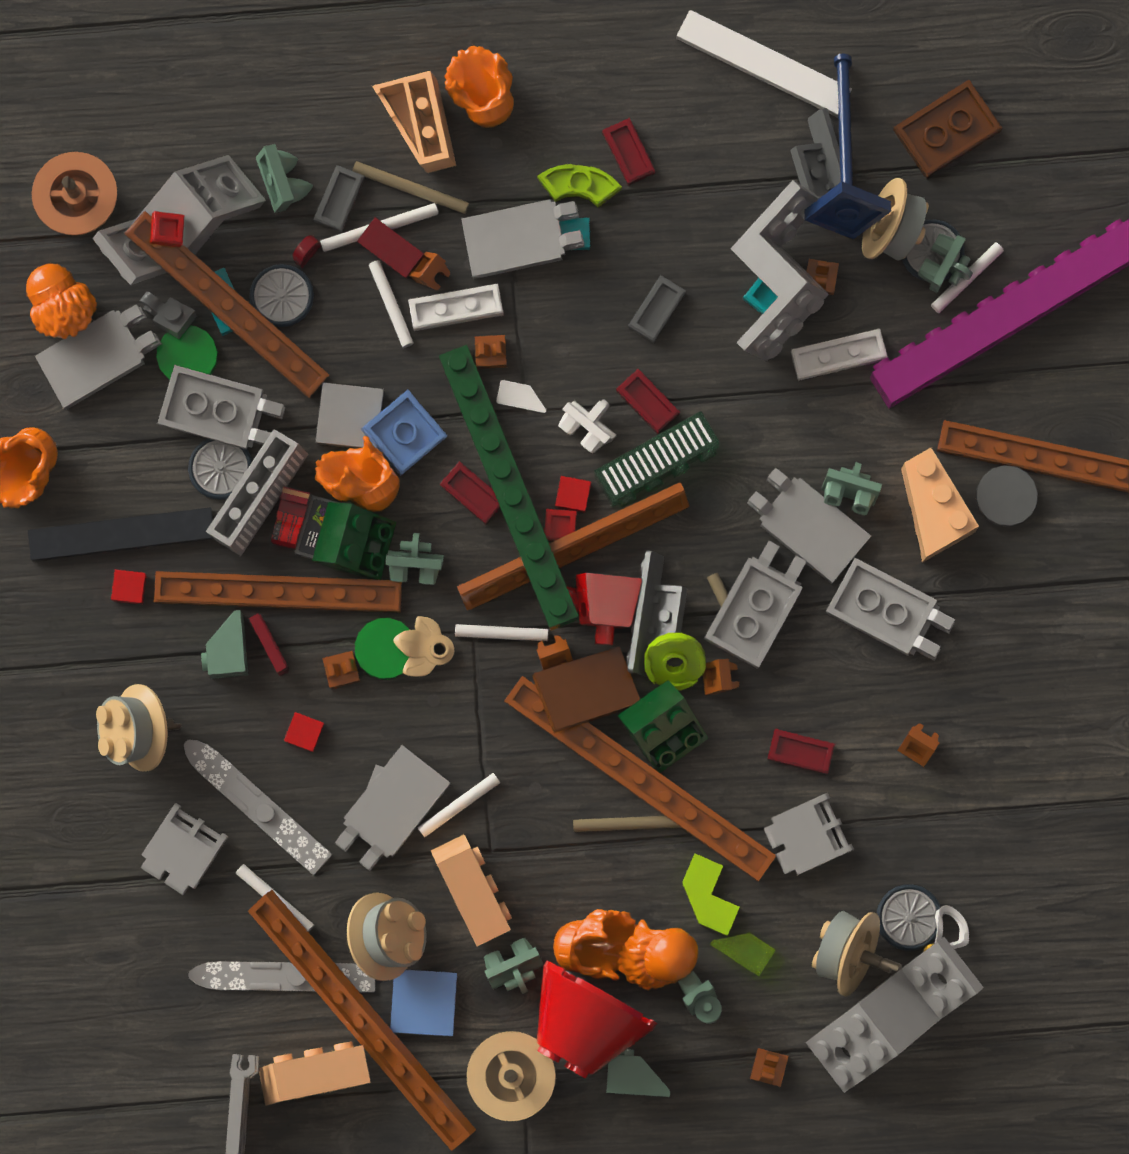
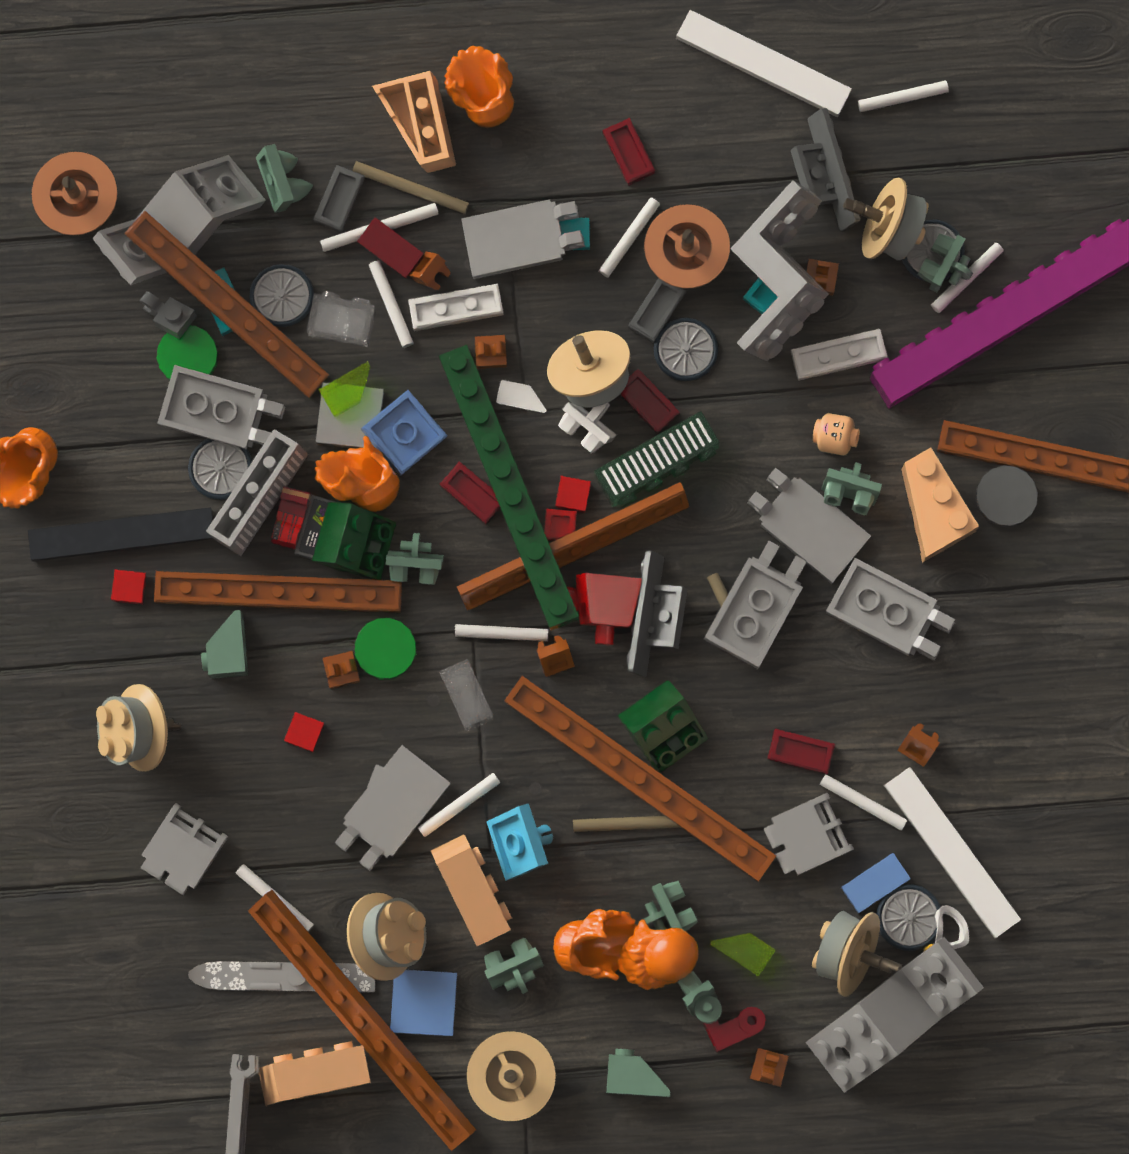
orange hair [26,263,97,339] -> none
light grey tile [35,304,162,410] -> none
red tile [150,211,185,247] -> none
light grey piece [184,740,332,875] -> none
dark red tile [249,614,290,676] -> none
dark red tile [292,235,321,268] -> none
tan plate [393,616,454,677] -> none
reddish brown tile [532,646,640,733] -> none
lime tile [537,164,622,207] -> none
red cone [537,960,658,1079] -> none
lime tile [644,633,706,690] -> none
lime tile [682,854,740,936] -> none
dark orange tile [703,659,739,695] -> none
dark blue tile [804,54,891,239] -> none
reddish brown tile [893,80,1003,179] -> none
none -> clear brick [307,292,376,347]
none -> clear neon green tile [319,361,371,417]
none -> clear brick [439,659,494,732]
none -> medium azure tile [486,804,553,881]
none -> tan piece [547,331,630,407]
none -> white bar [599,198,660,278]
none -> sand green hips [643,881,698,931]
none -> nougat piece [644,204,730,289]
none -> light grey wheel [654,318,718,381]
none -> dark red leg [703,1006,766,1052]
none -> light nougat head [813,413,860,456]
none -> white bar [820,774,907,831]
none -> medium blue tile [841,853,911,913]
none -> white bar [858,81,949,112]
none -> white tile [884,767,1021,938]

